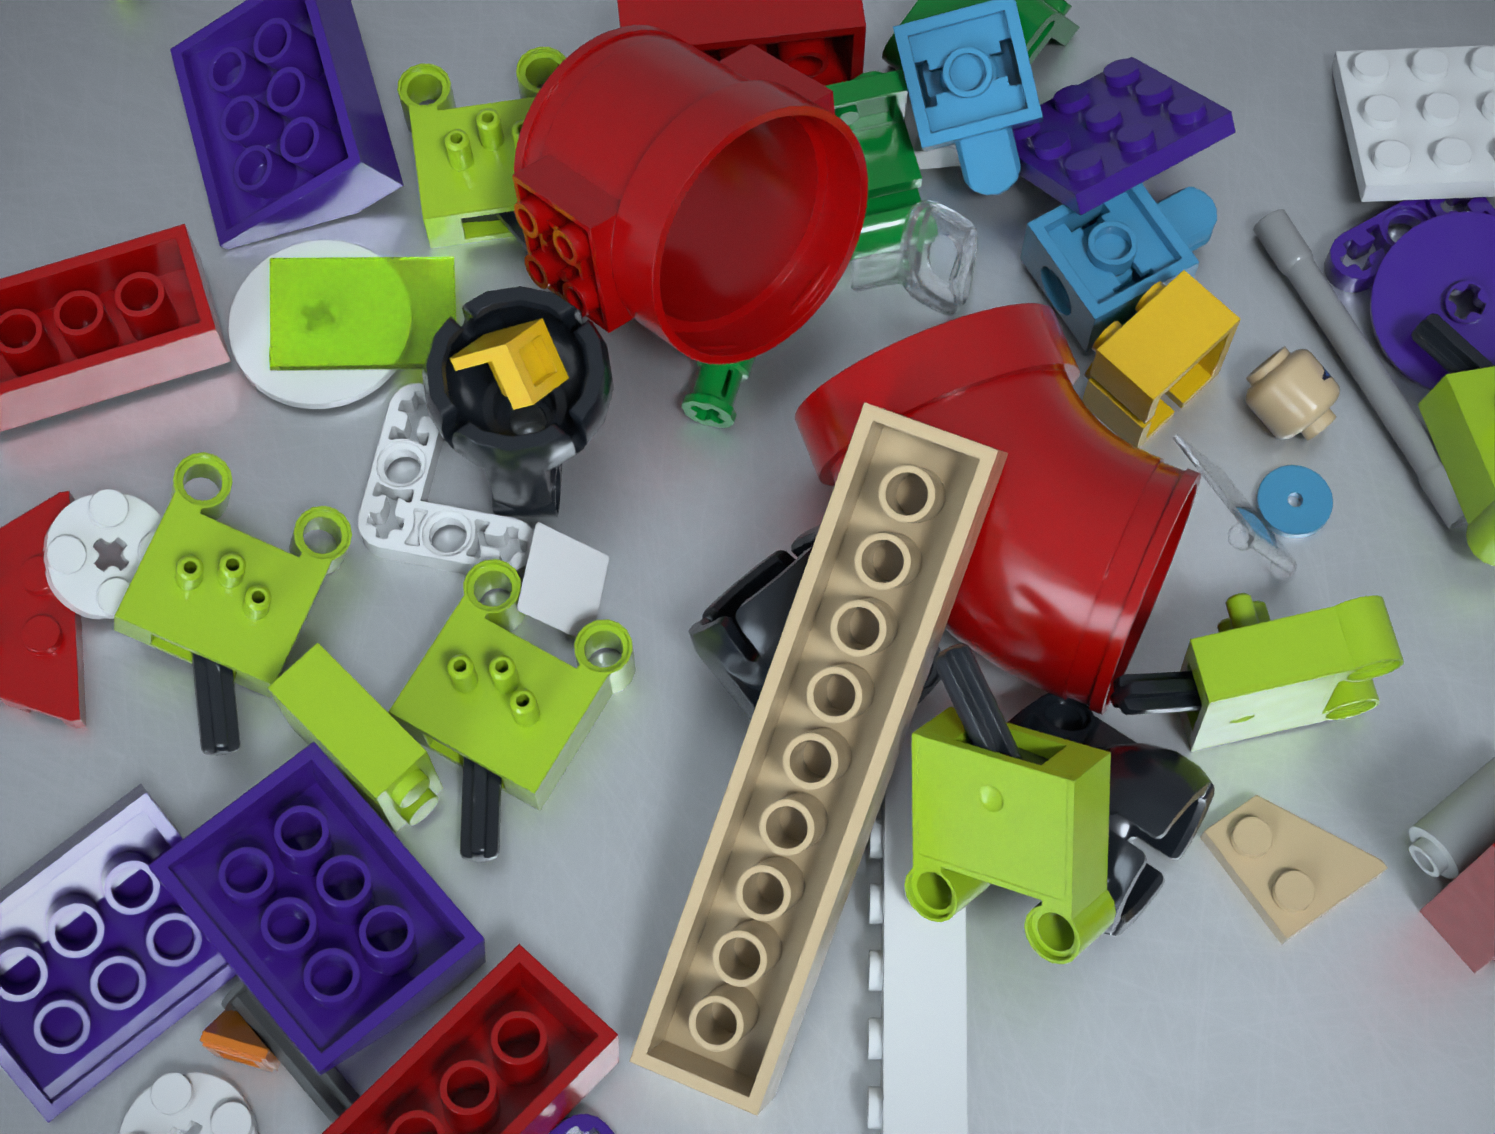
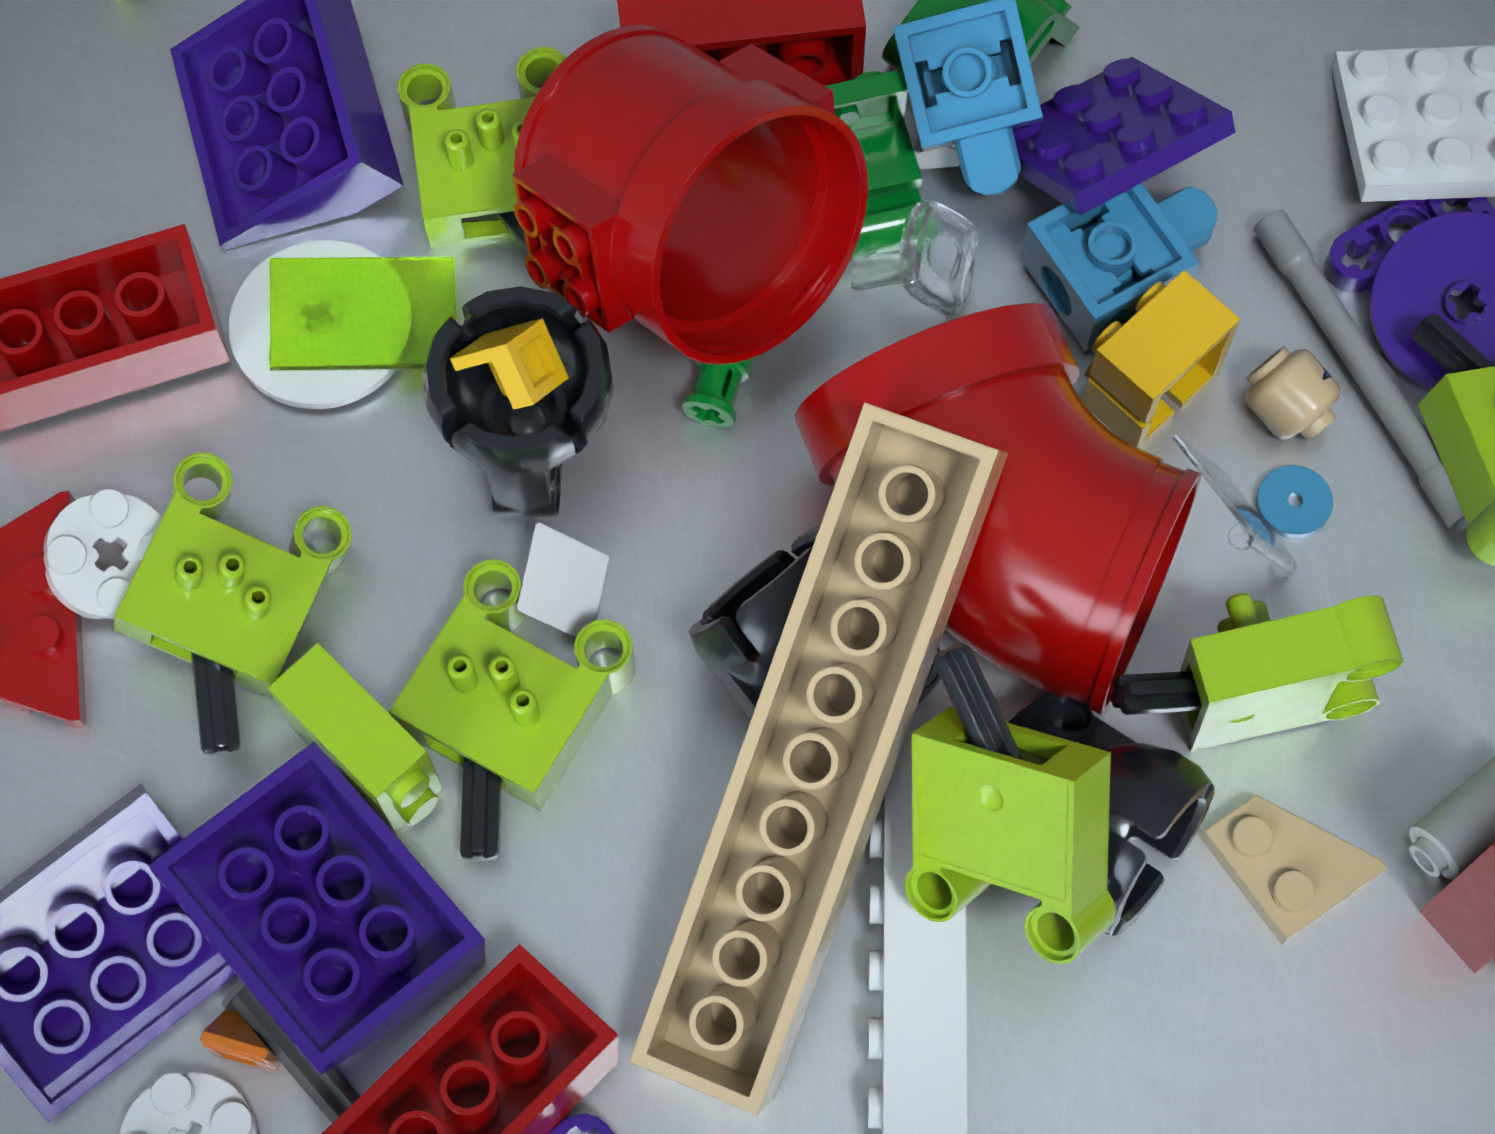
white beam [358,383,534,580] -> none

